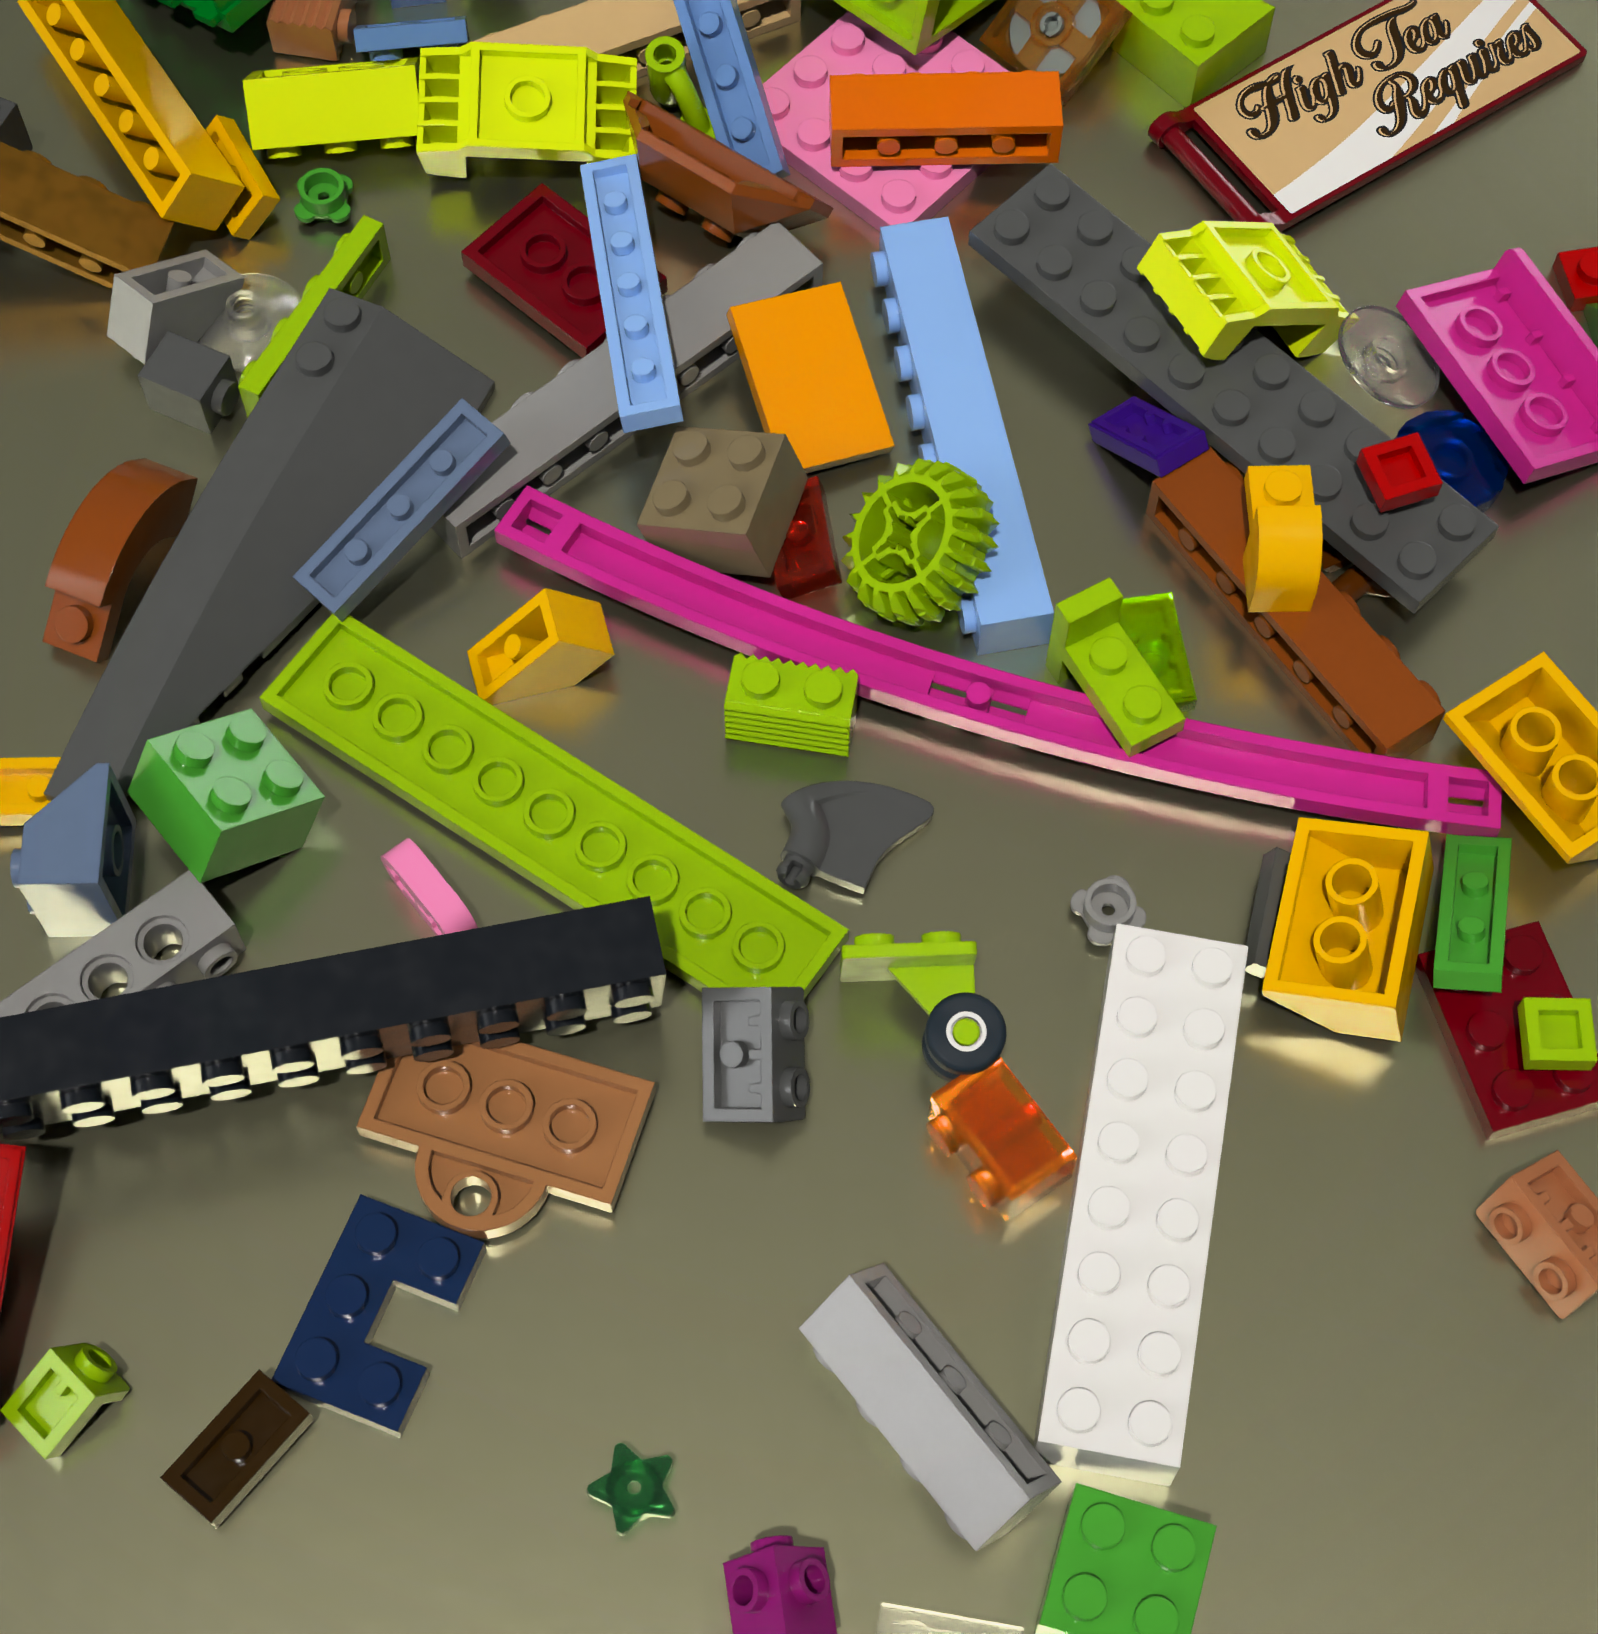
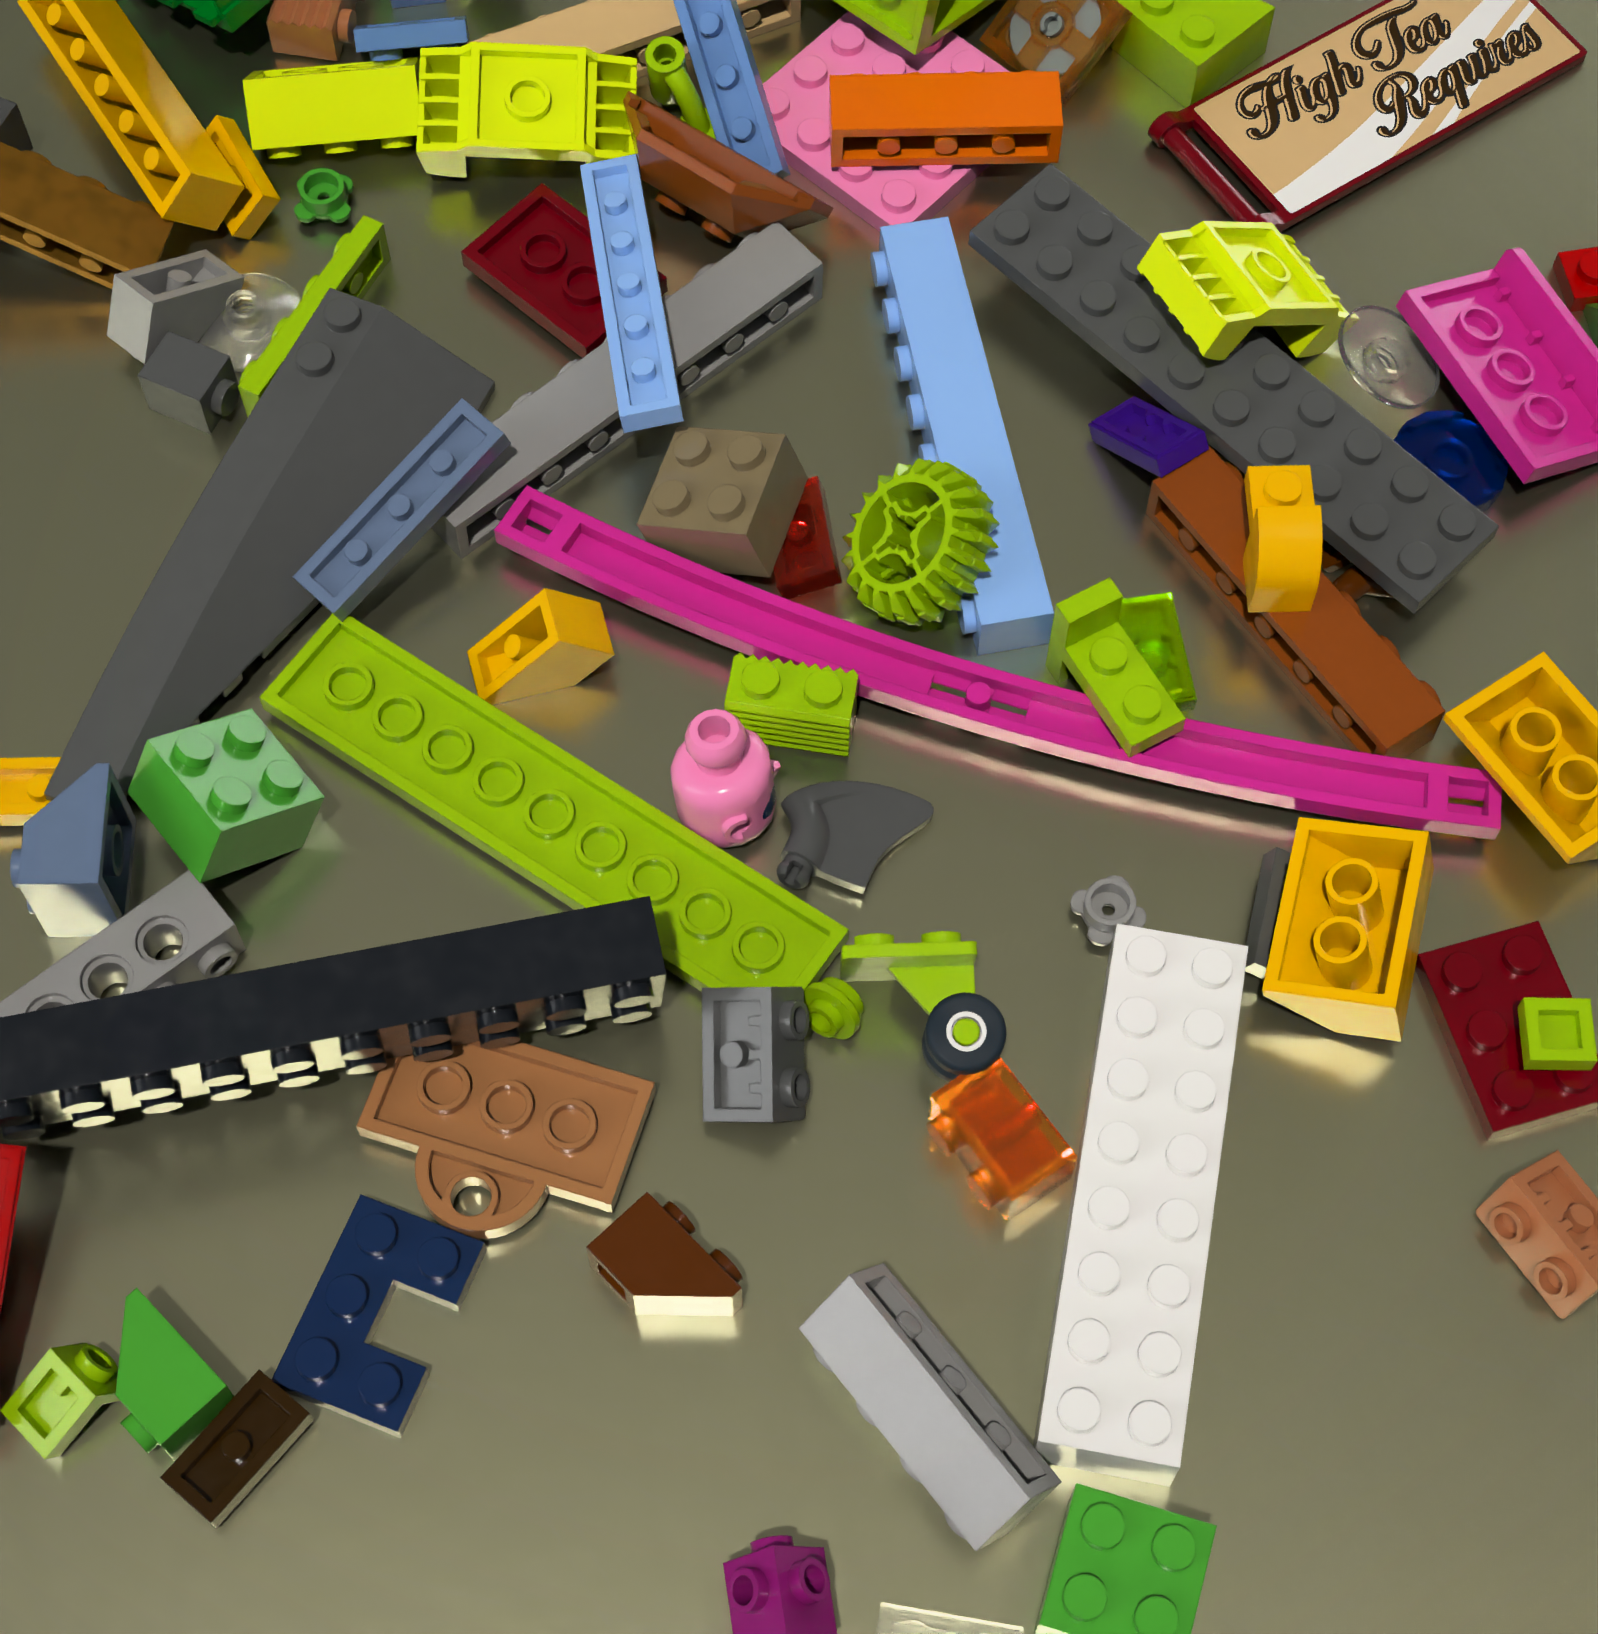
dark orange arch [42,458,198,663] -> none
bright pink beam [381,838,478,936] -> none
clear green plate [586,1443,676,1536] -> none
light orange tile [726,281,895,473] -> none
red plate [1356,432,1443,513] -> none
bright green plate [1433,834,1512,993] -> none
none -> bright green slope [115,1288,234,1462]
none -> reddish brown slope [586,1192,743,1316]
none -> bright pink piece [670,709,781,848]
none -> lime plate [804,977,864,1039]

